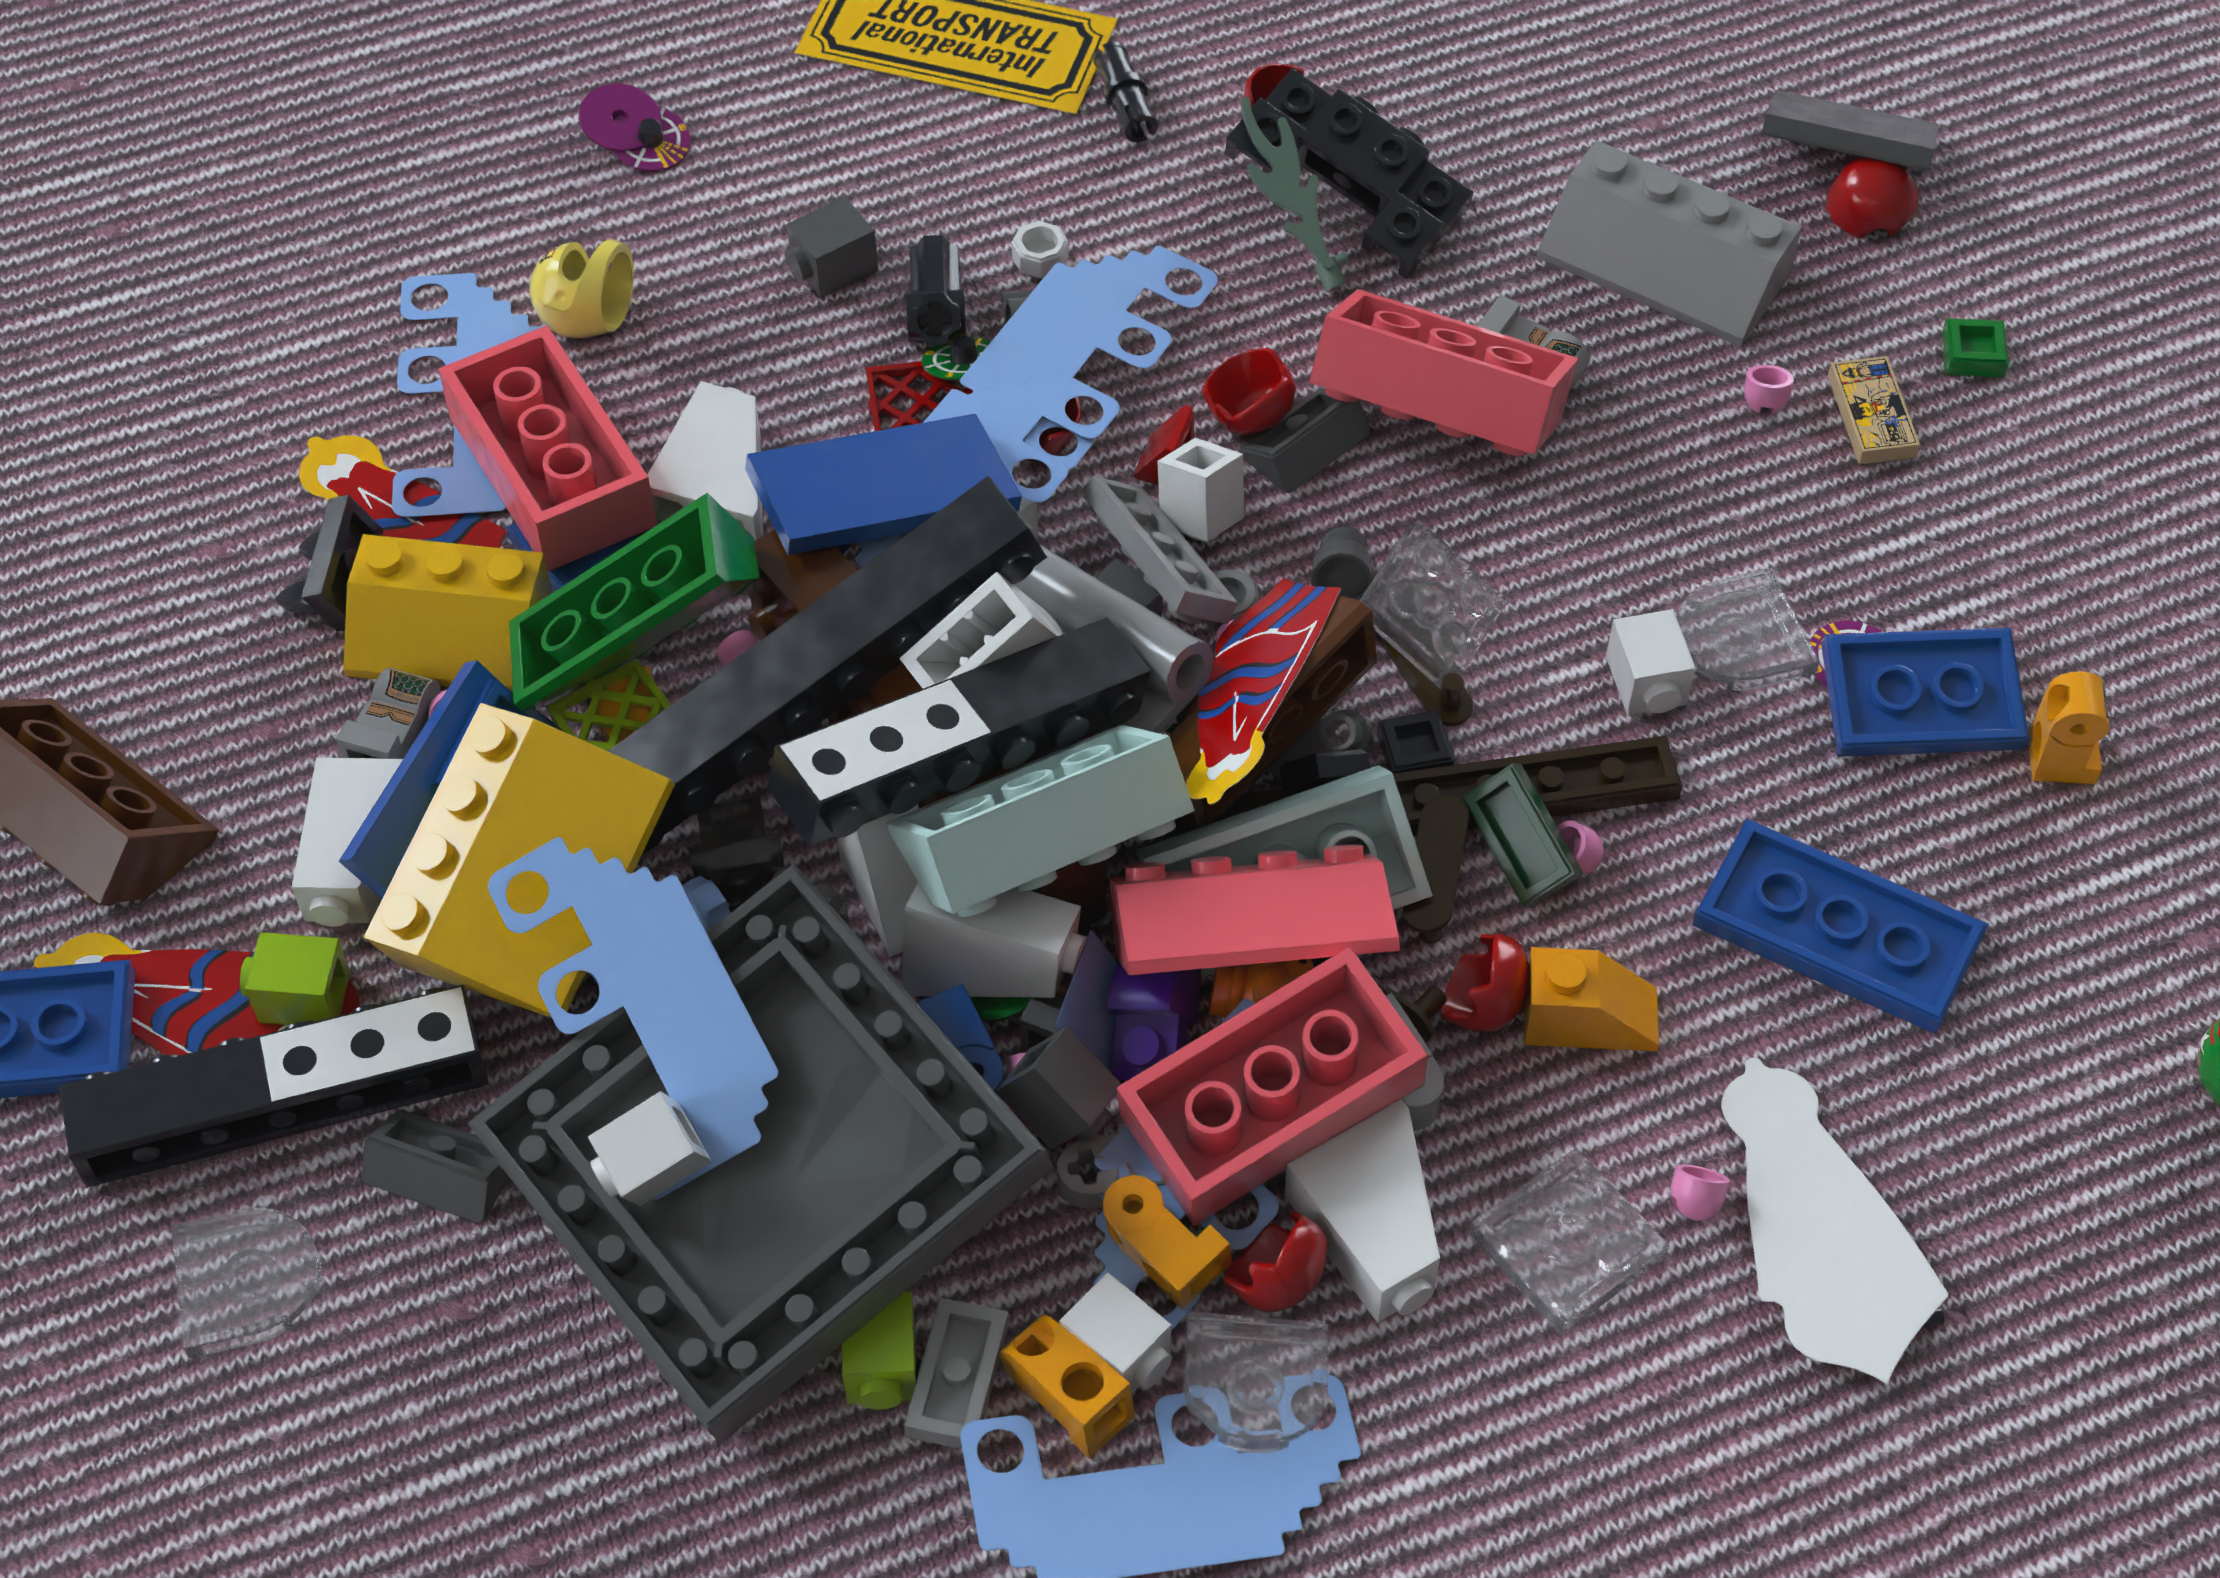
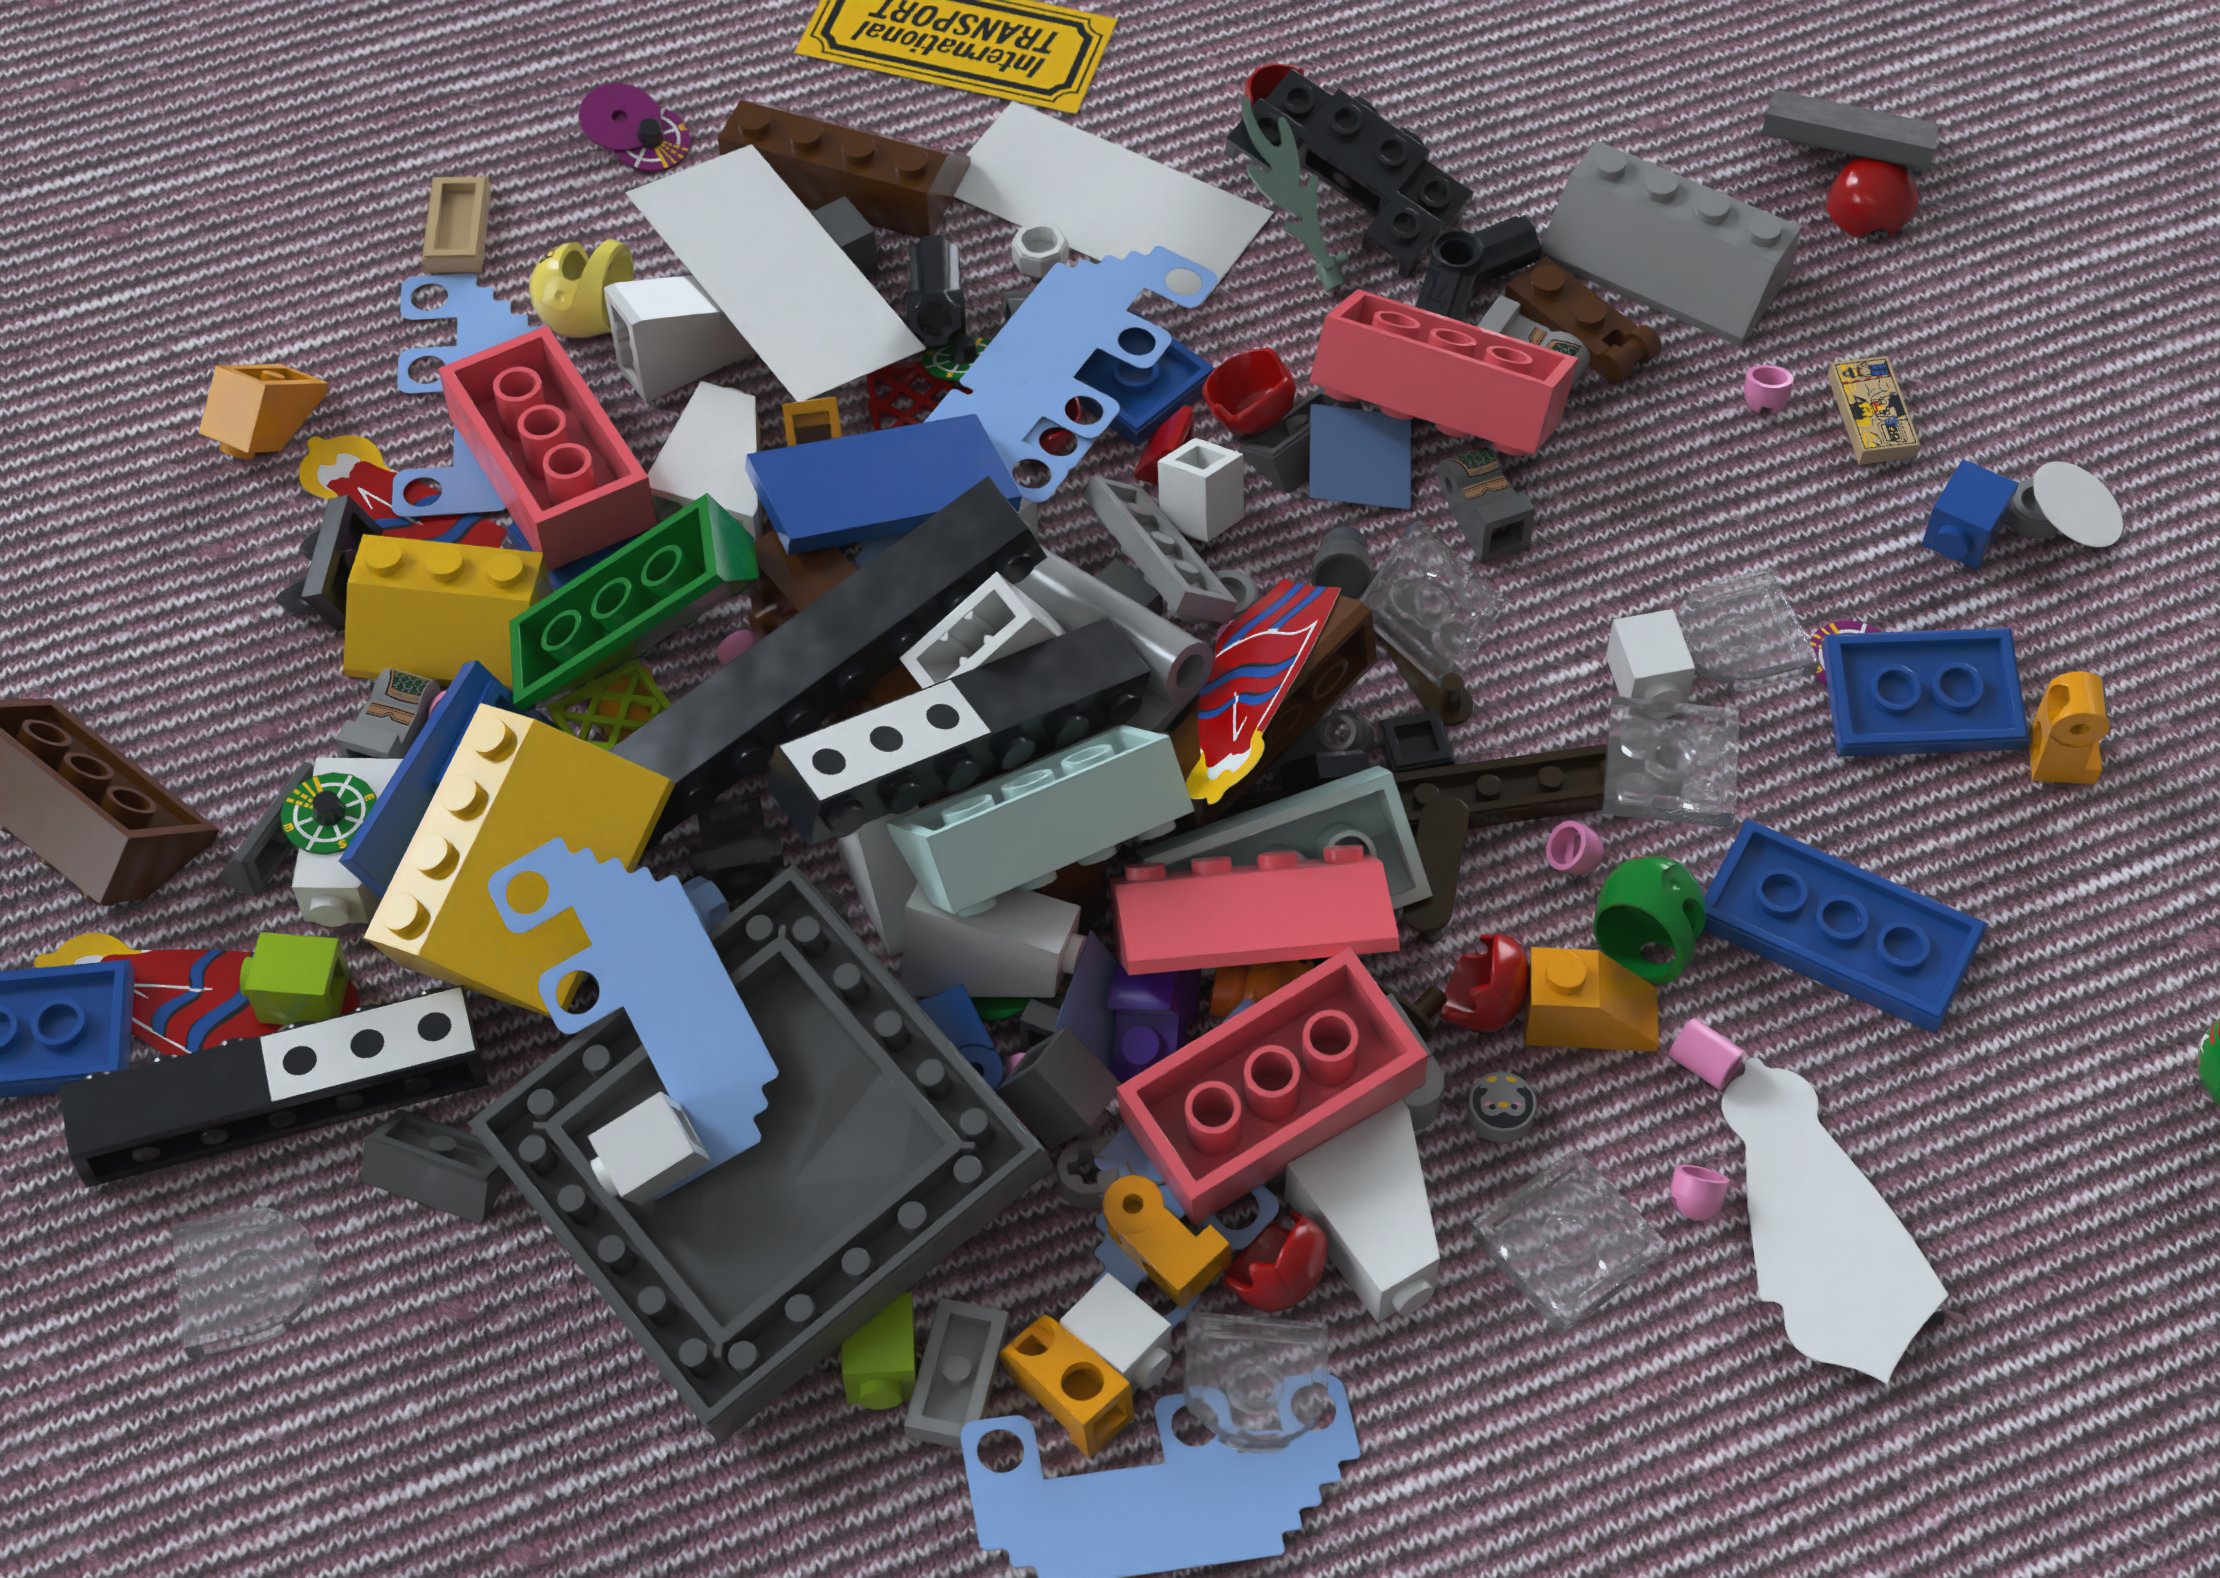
black pin [1093,41,1158,143] -> none
tile [1462,763,1584,908] -> none
green tile [1942,318,2009,378] -> none
none -> light orange slope [198,364,329,459]
none -> dark grey slope [217,761,314,897]
none -> piece [280,772,377,855]
none -> tan tile [422,177,492,273]
none -> white slope [604,275,756,403]
none -> white sticker [625,144,926,402]
none -> reddish brown slope [718,100,971,239]
none -> light orange leg [782,397,842,447]
none -> white sticker [953,101,1274,305]
none -> blue tile [1073,309,1216,447]
none -> medium blue sticker [1309,404,1411,510]
none -> black piece [1415,215,1542,322]
none -> dark grey leg [1438,447,1535,563]
none -> light grey tile [1467,1072,1537,1143]
none -> reddish brown plate [1504,256,1662,384]
none -> green helmet [1593,856,1706,984]
none -> clear plate [1602,695,1739,828]
none -> bright pink hinge [1669,1018,1746,1090]
none -> blue brick [1922,459,2019,569]
none -> light grey tile [2006,479,2059,539]
none -> white sticker [2033,462,2123,547]

